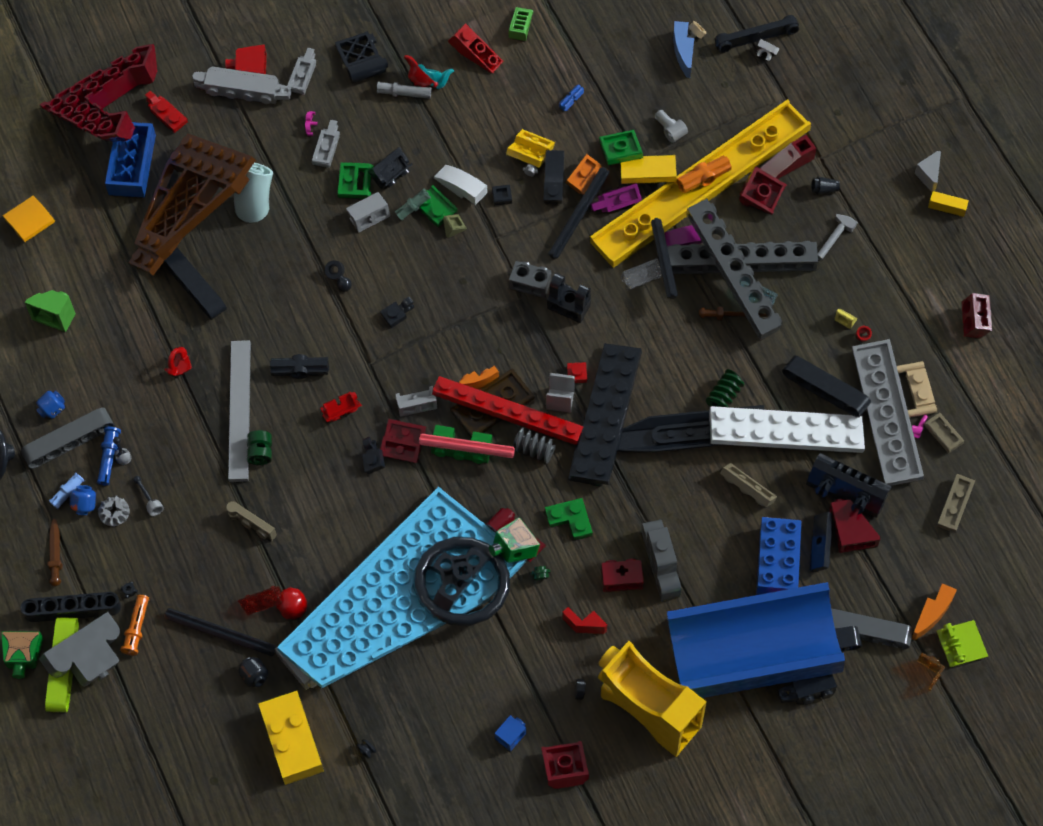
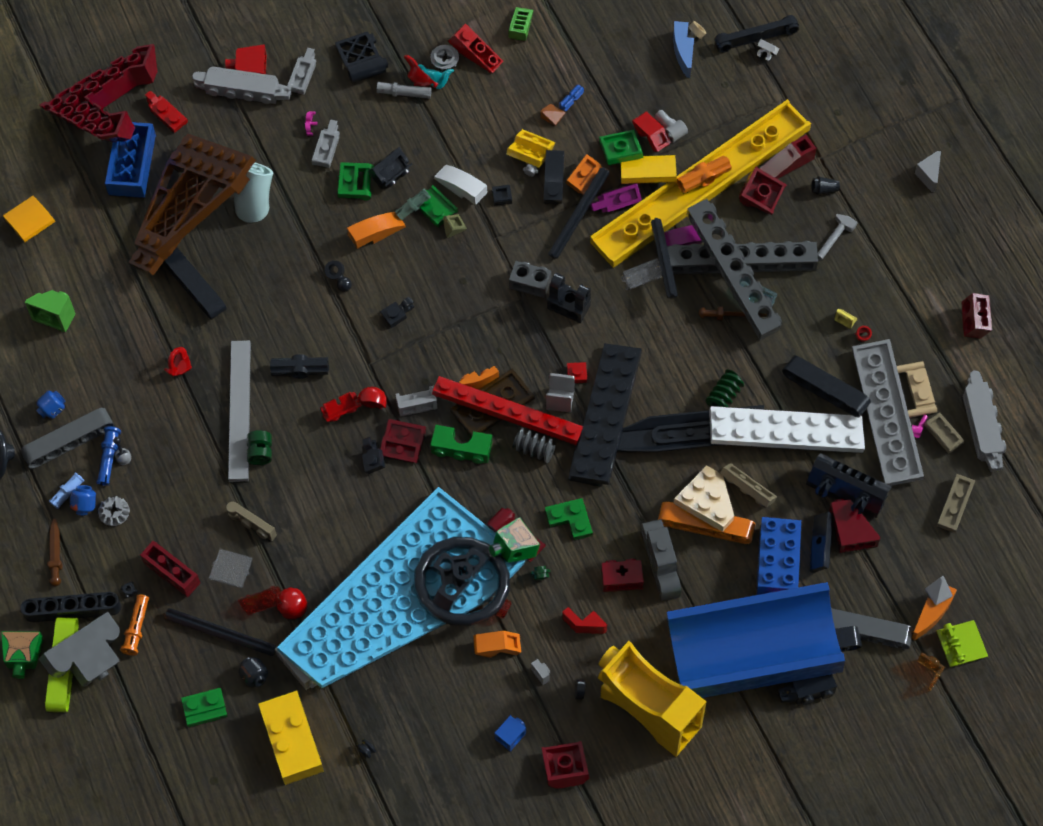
light grey hinge [133,476,164,516] -> none
light grey hinge [346,192,390,233] -> none
coral axle [419,434,515,458] -> none
yellow slope [928,191,969,217] -> none
none -> dark red brick [140,541,200,598]
none -> green plate [181,688,228,727]
none -> clear piece [209,549,253,588]
none -> orange slope [347,212,406,249]
none -> red hair [357,386,387,409]
none -> light grey gear [430,45,459,71]
none -> orange slope [473,631,521,658]
none -> clear red tile [496,599,512,619]
none -> light grey plate [531,659,550,685]
none -> dark orange slope [541,104,566,126]
none -> red slope [632,112,671,152]
none -> orange beam [658,502,756,544]
none -> tan plate [674,465,734,532]
none -> light grey slope [925,576,953,606]
none -> light grey hinge [963,370,1006,472]

